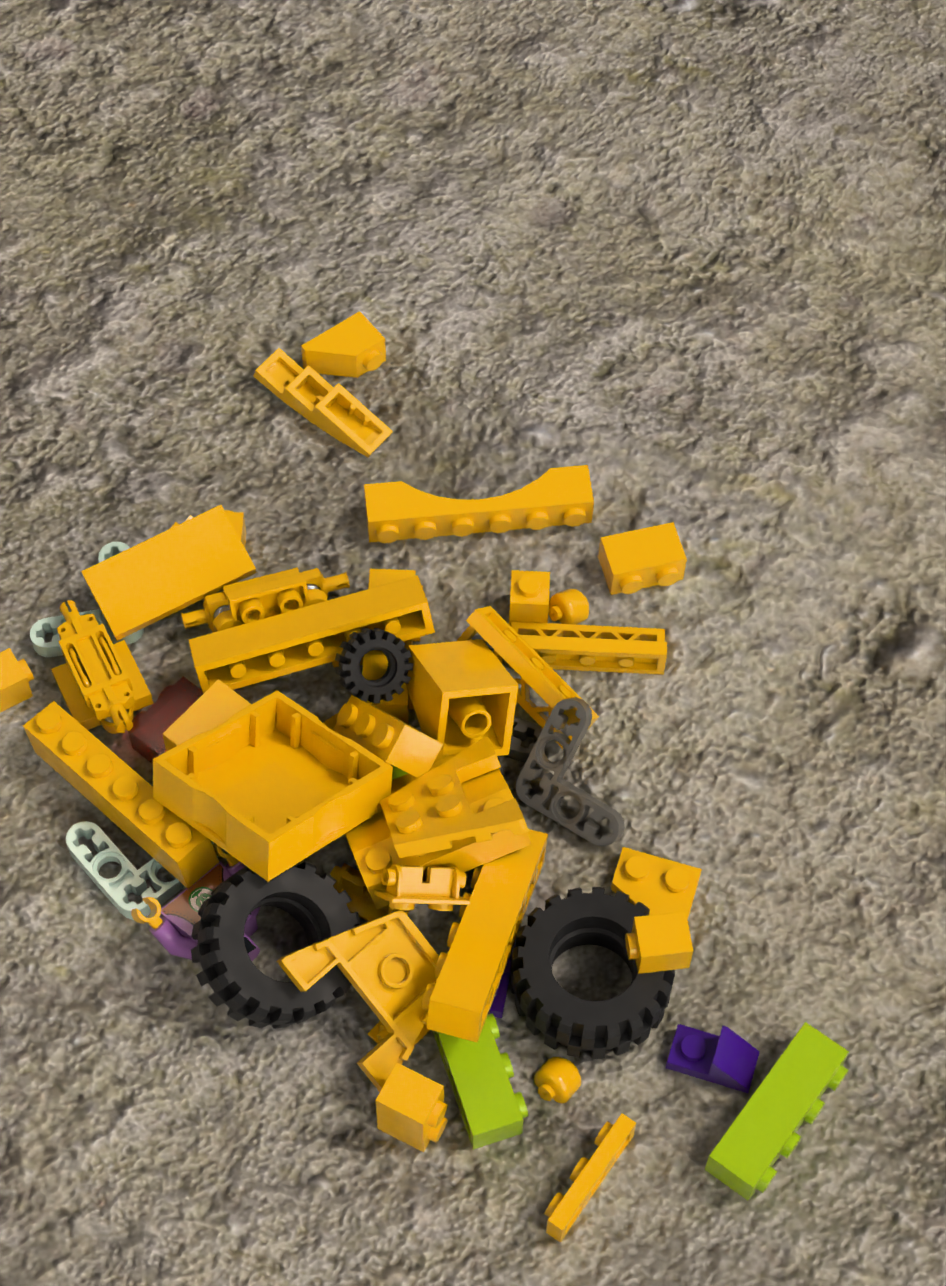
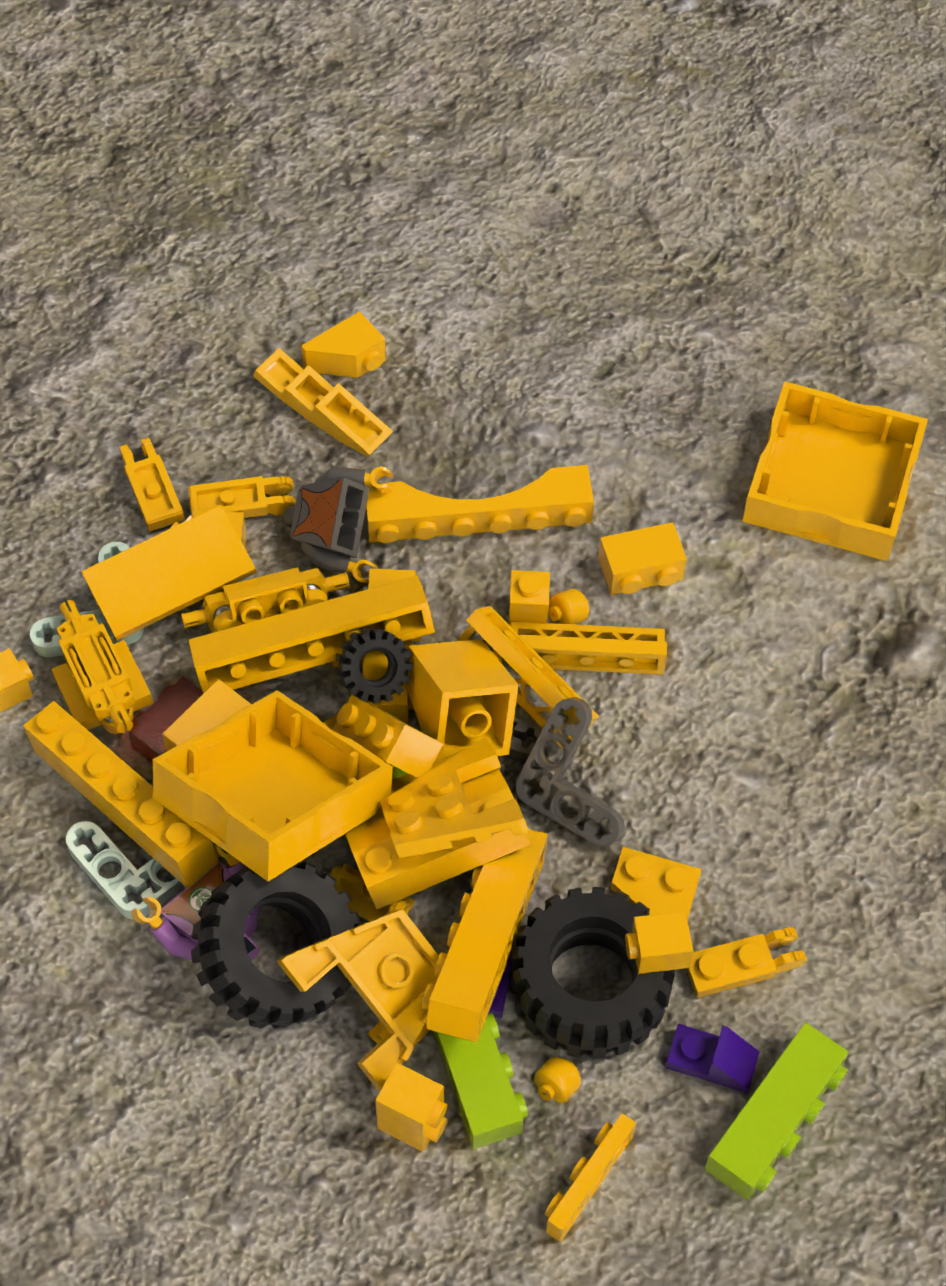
yellow hinge [374,865,470,911] -> none
none -> yellow hinge [119,437,185,532]
none -> yellow hinge [188,476,296,518]
none -> dark grey torso [284,466,393,584]
none -> yellow hinge [686,927,807,998]
none -> yellow tile [742,381,928,561]

